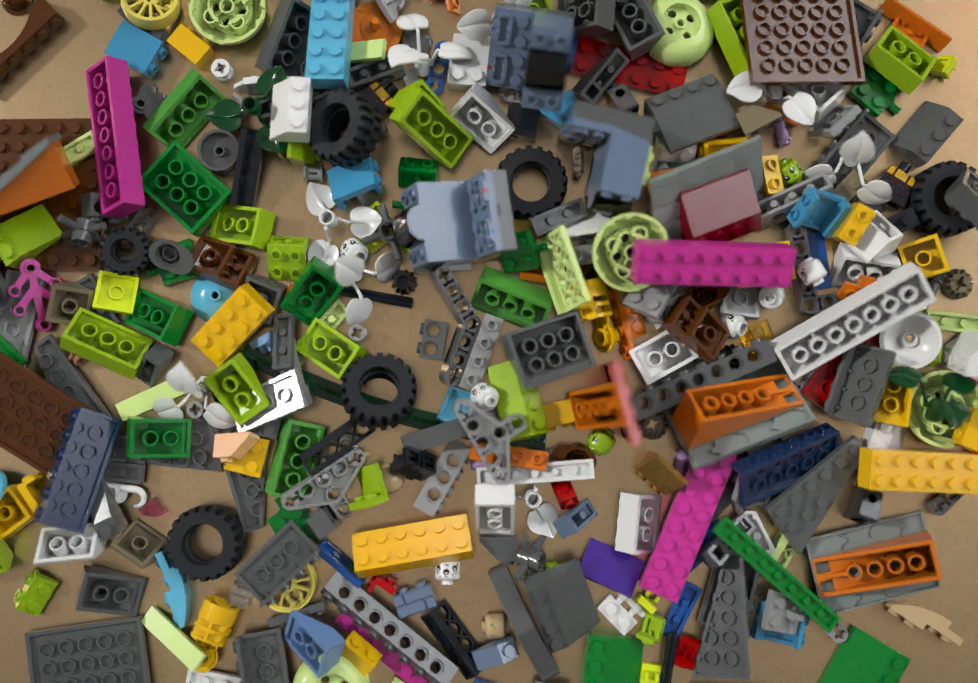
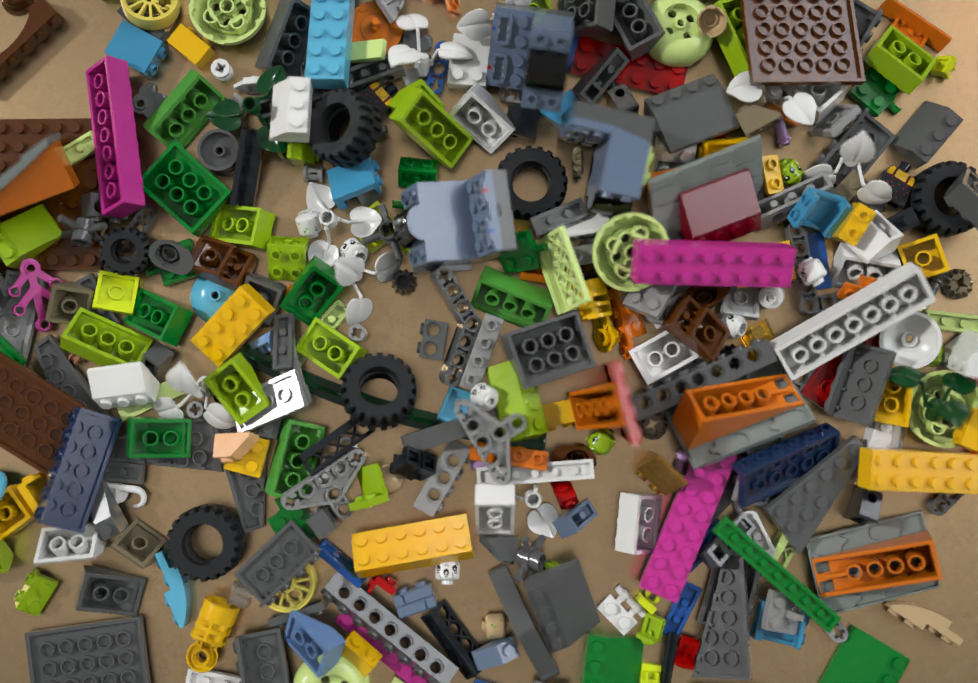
clear pink tile [138,497,167,517] -> none
yellowish green tile [142,606,207,672] -> none
black axle [339,286,414,308] -> none
dark purple tile [580,538,644,598] -> none
none -> white slope [87,361,160,409]
none -> white head [295,209,323,239]
none -> tan hair [696,5,727,38]

